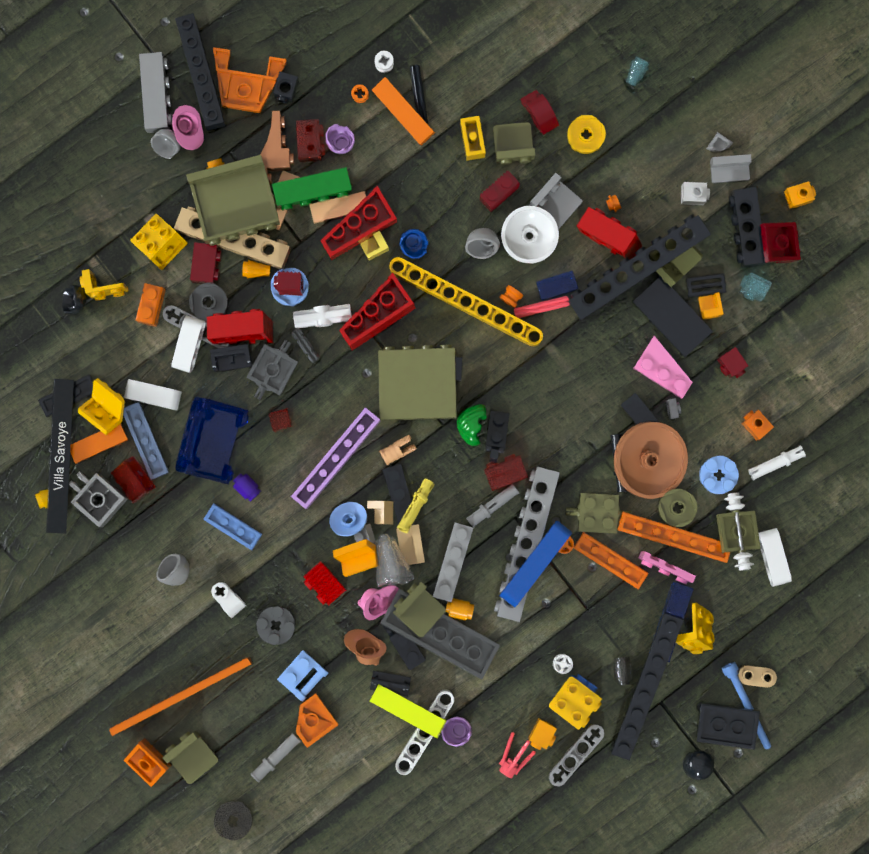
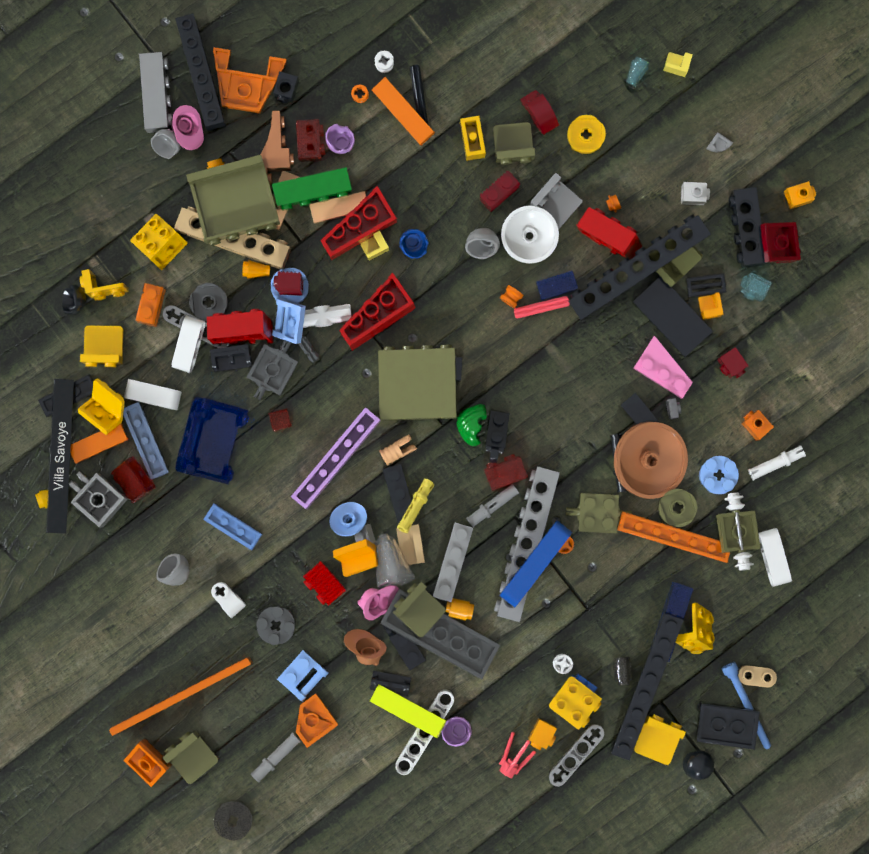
dark red brick [190,242,222,284] -> none
dark purple brick [233,473,261,502] -> none
tan panel [367,501,394,525] -> none
yellow beam [390,257,543,347] -> none
orange tile [573,532,649,590] -> none
bright pink wing [638,551,696,585] -> none
light grey panel [710,154,751,183] -> none
none -> yellow bracket [80,326,123,368]
none -> light blue plate [272,297,306,344]
none -> yellow bracket [634,714,686,765]
none -> light yellow panel [663,52,693,77]

